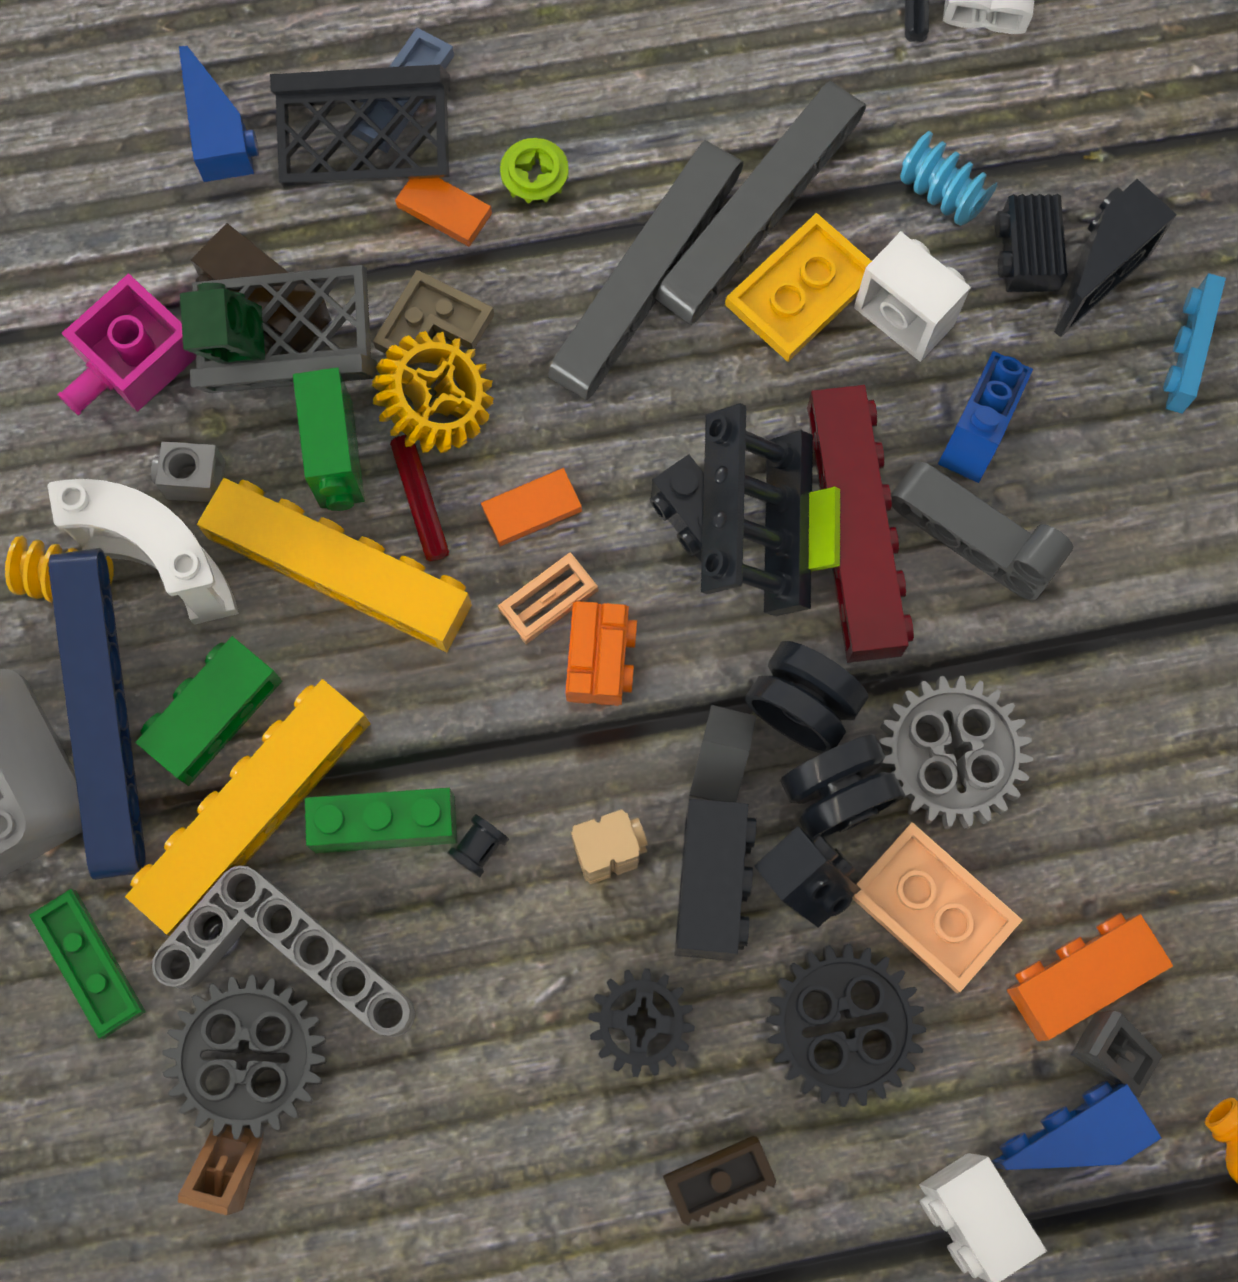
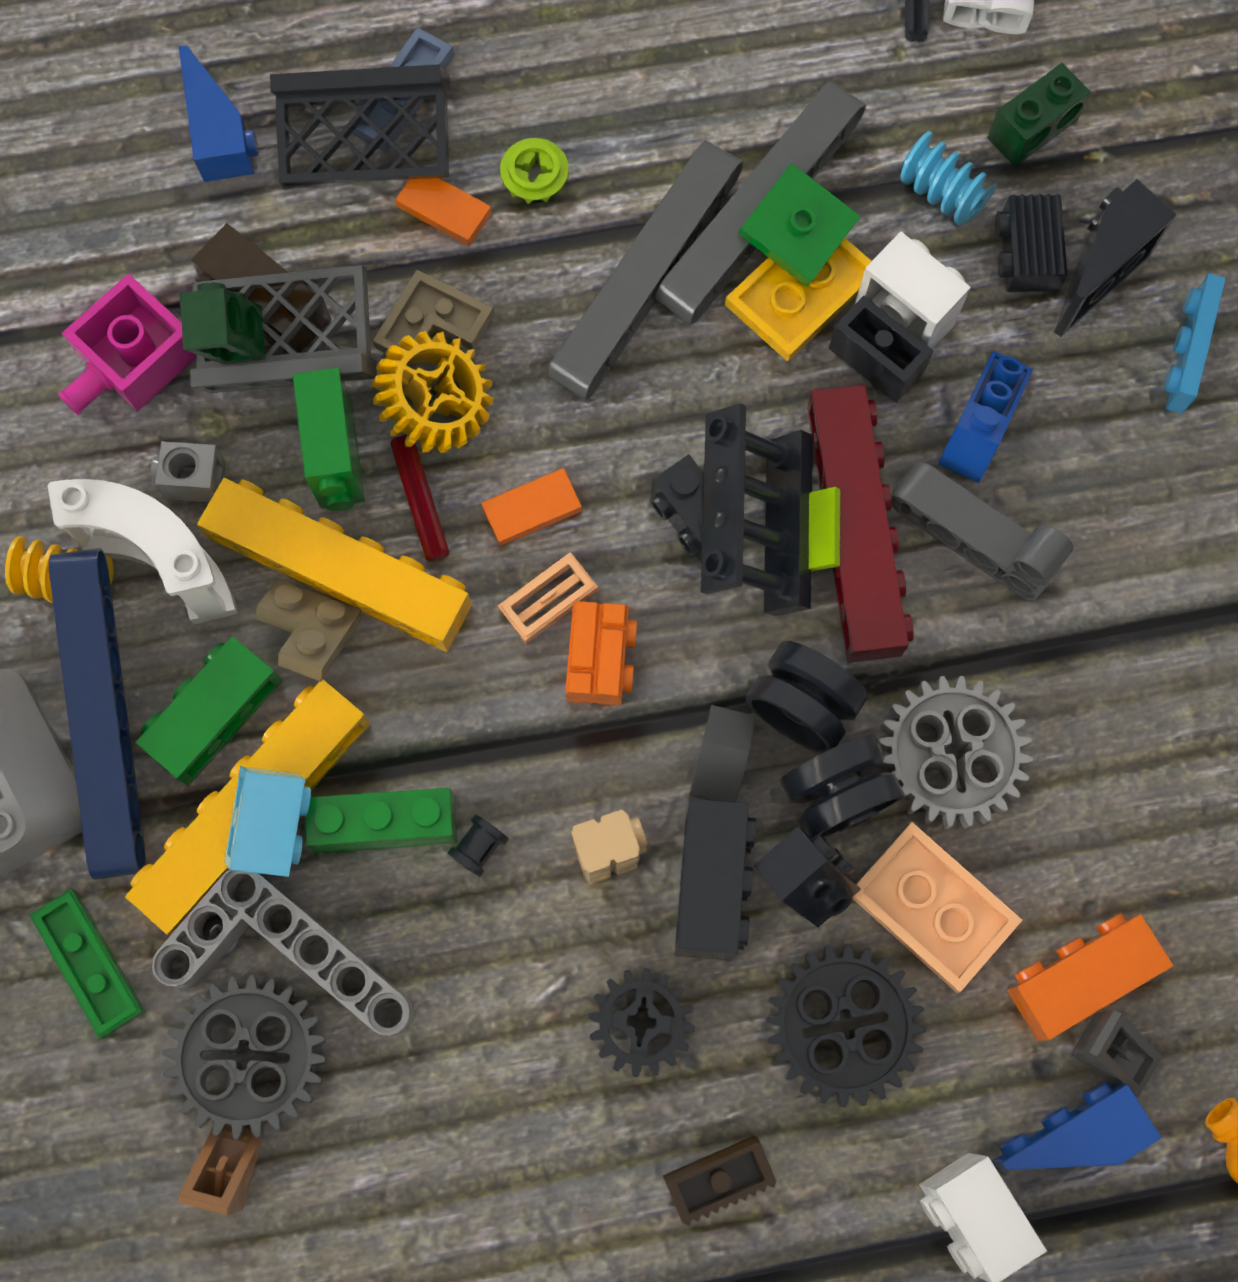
none -> medium azure brick [224,766,311,877]
none -> dark tan plate [256,578,361,682]
none -> green plate [737,163,861,287]
none -> black brick [829,296,933,403]
none -> dark green brick [987,63,1091,167]

